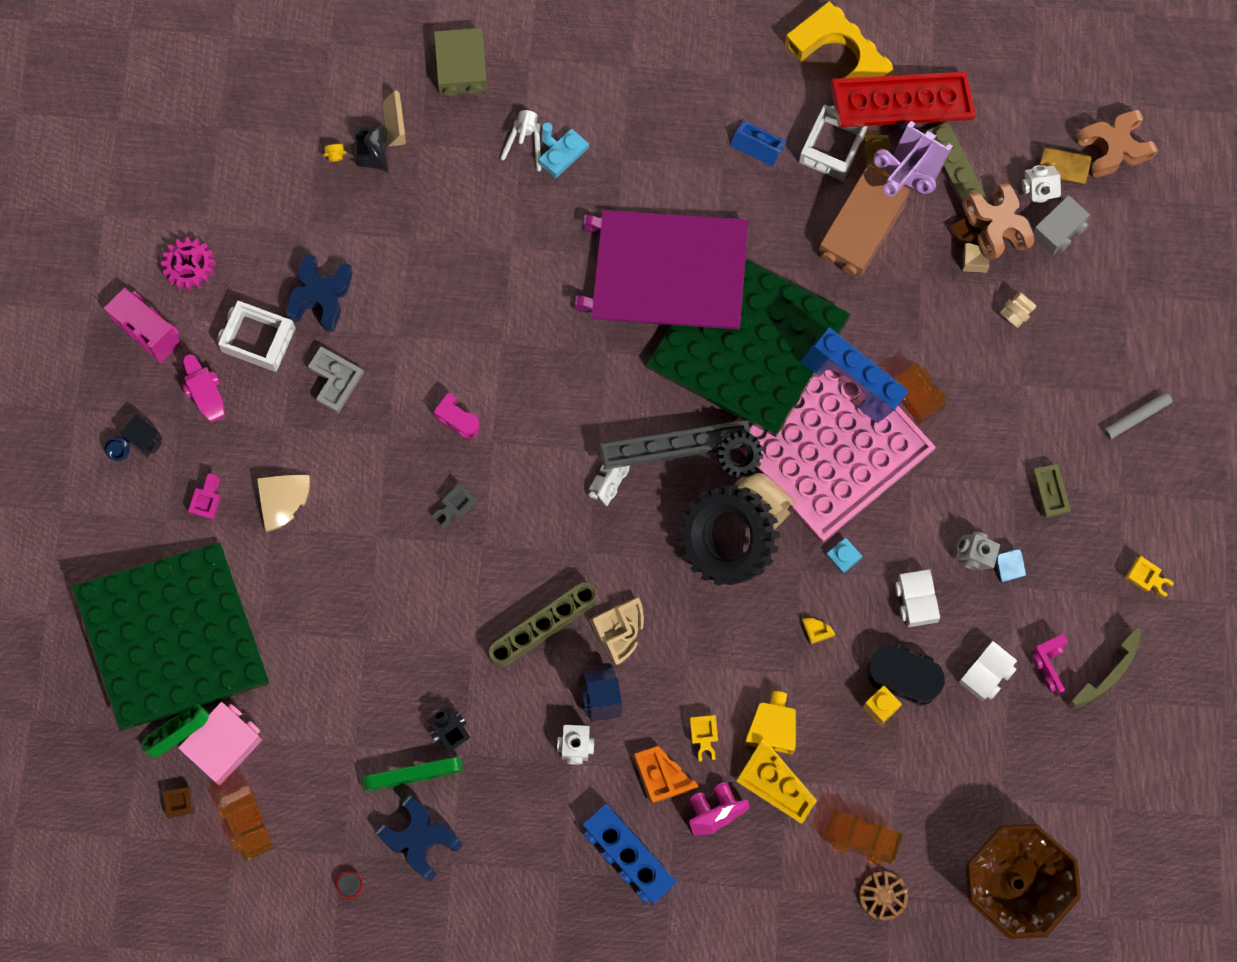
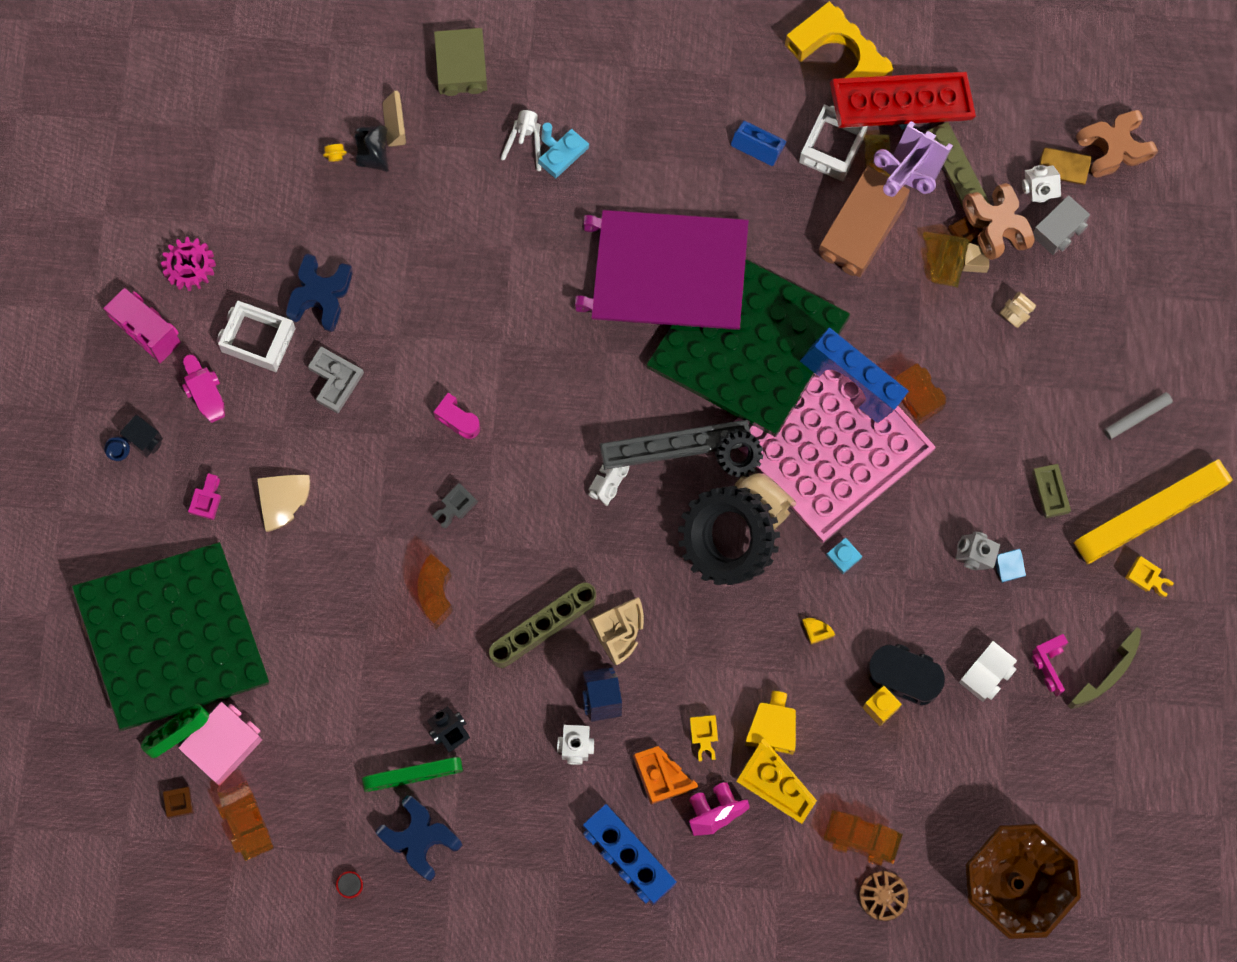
white brick [895,569,940,627] -> none
none -> clear orange brick [417,553,453,629]
none -> clear yellow wing [923,232,970,288]
none -> yellow beam [1074,459,1233,564]

